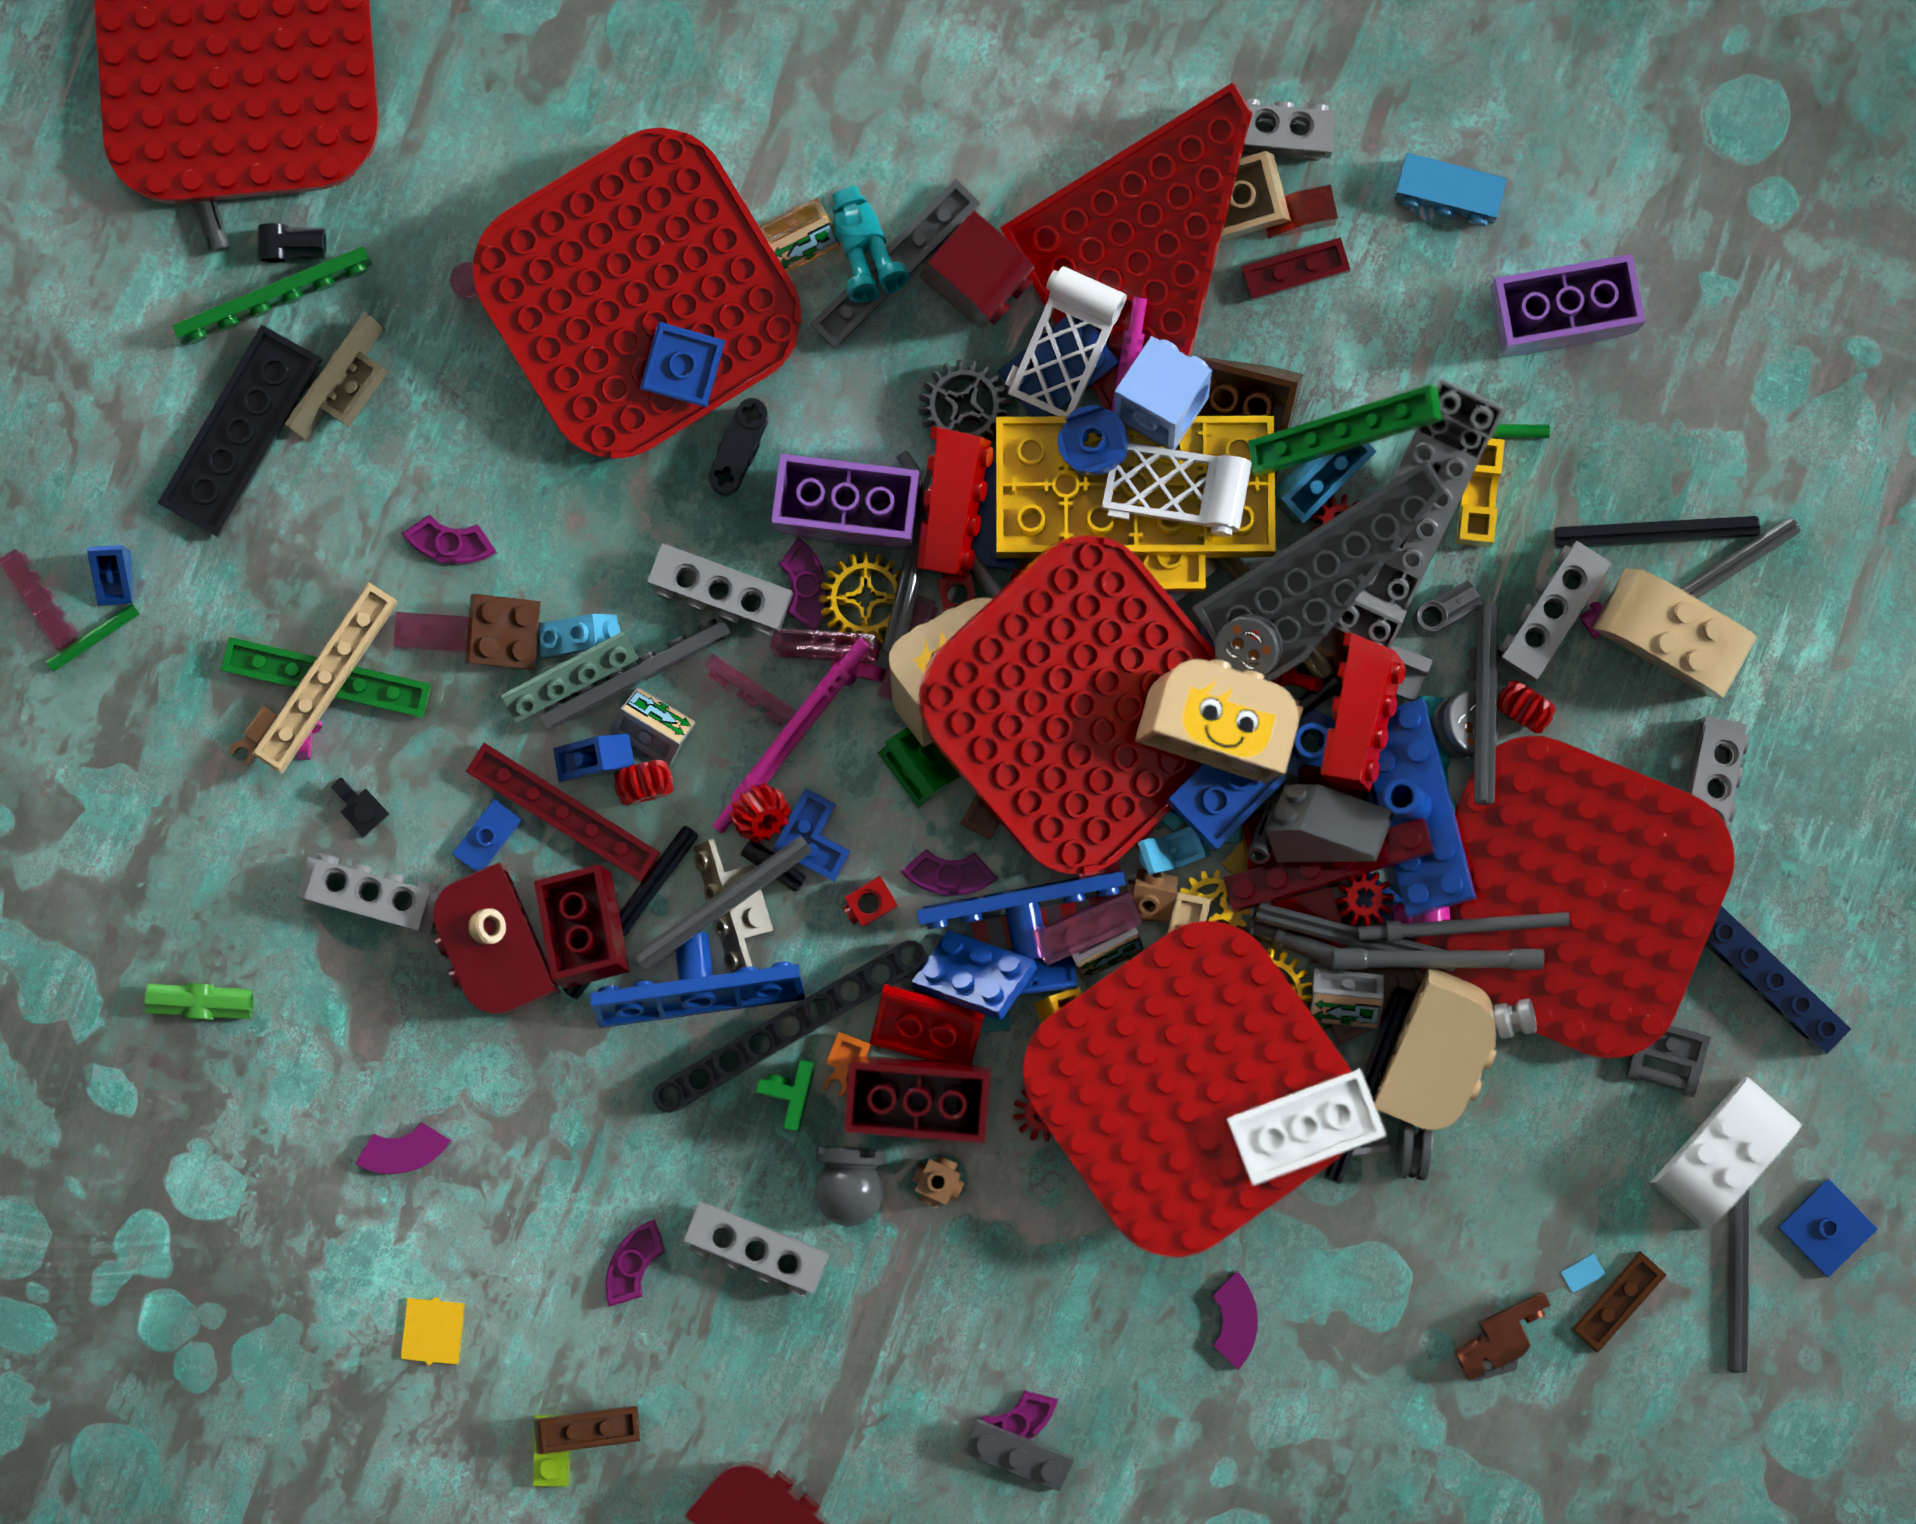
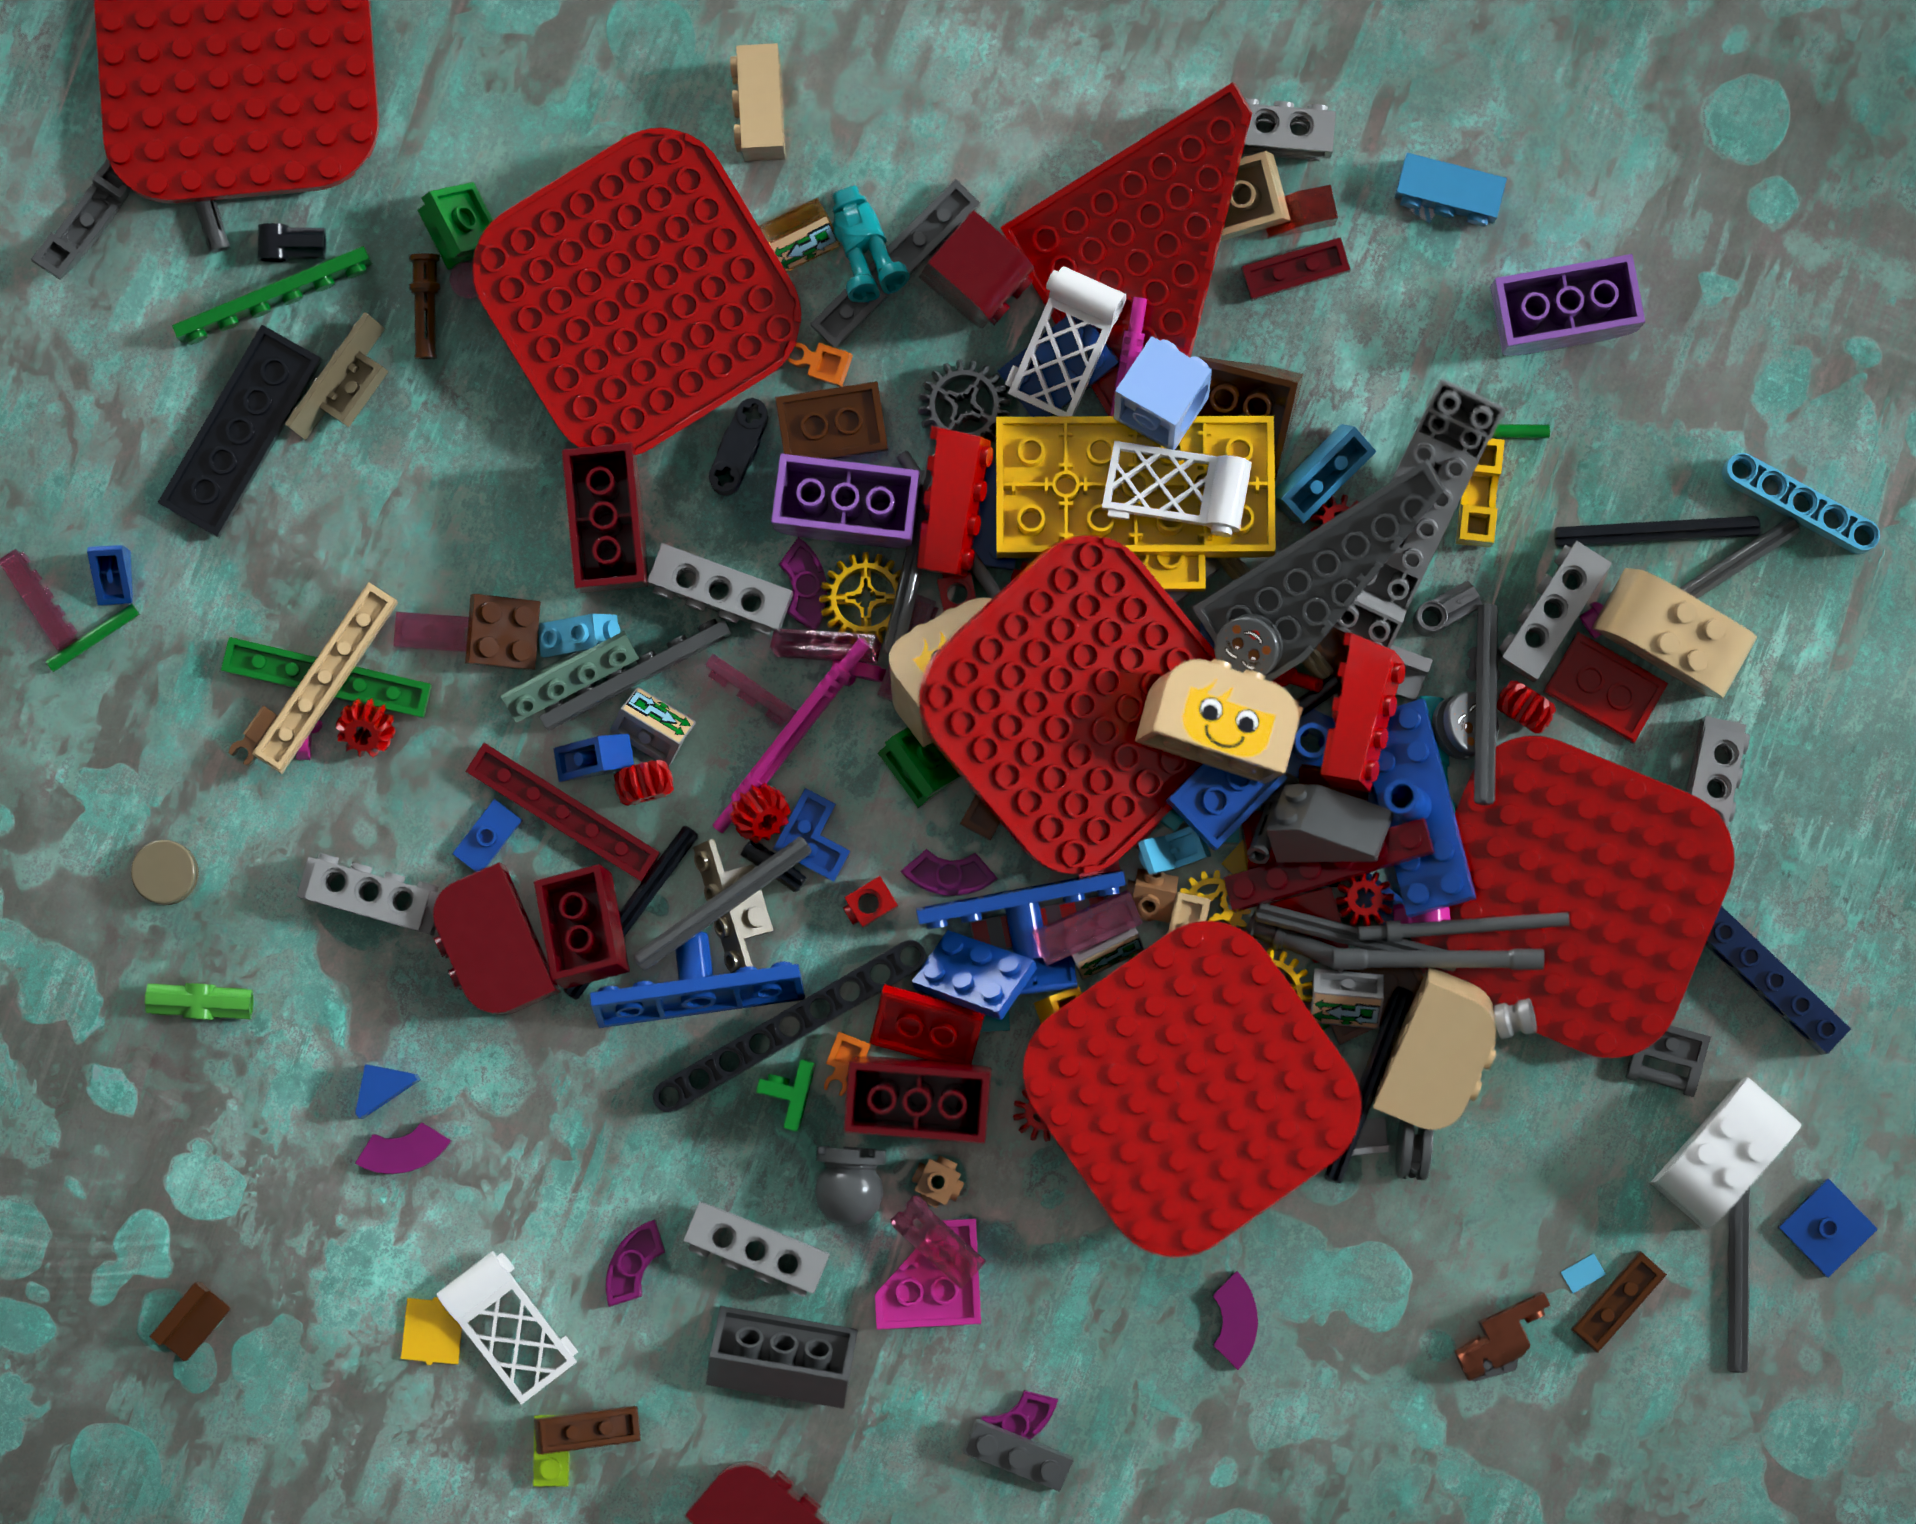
black plate [331,778,390,838] -> none
magenta tile [401,515,498,565] -> none
tan piece [469,908,506,944] -> none
blue plate [639,322,725,407] -> none
blue plate [1057,405,1129,476] -> none
white plate [1227,1069,1386,1186] -> none
green plate [1248,384,1442,477] -> none
none -> dark grey slope [31,158,132,280]
none -> dark tan head [131,840,199,905]
none -> reddish brown panel [149,1282,230,1361]
none -> red gear [336,698,396,758]
none -> blue slope [355,1064,421,1119]
none -> reddish brown pin [409,253,440,359]
none -> green bracket [417,182,493,270]
none -> white piece [436,1251,578,1405]
none -> dark red brick [562,443,649,594]
none -> dark grey slope [706,1306,858,1409]
none -> tan brick [730,43,785,162]
none -> reddish brown plate [775,381,888,460]
none -> orange plate [788,343,853,387]
none -> dark pink plate [875,1219,981,1329]
none -> clear pink plate [891,1195,986,1288]
none -> red tile [1543,632,1668,744]
none -> medium azure beam [1722,453,1880,554]

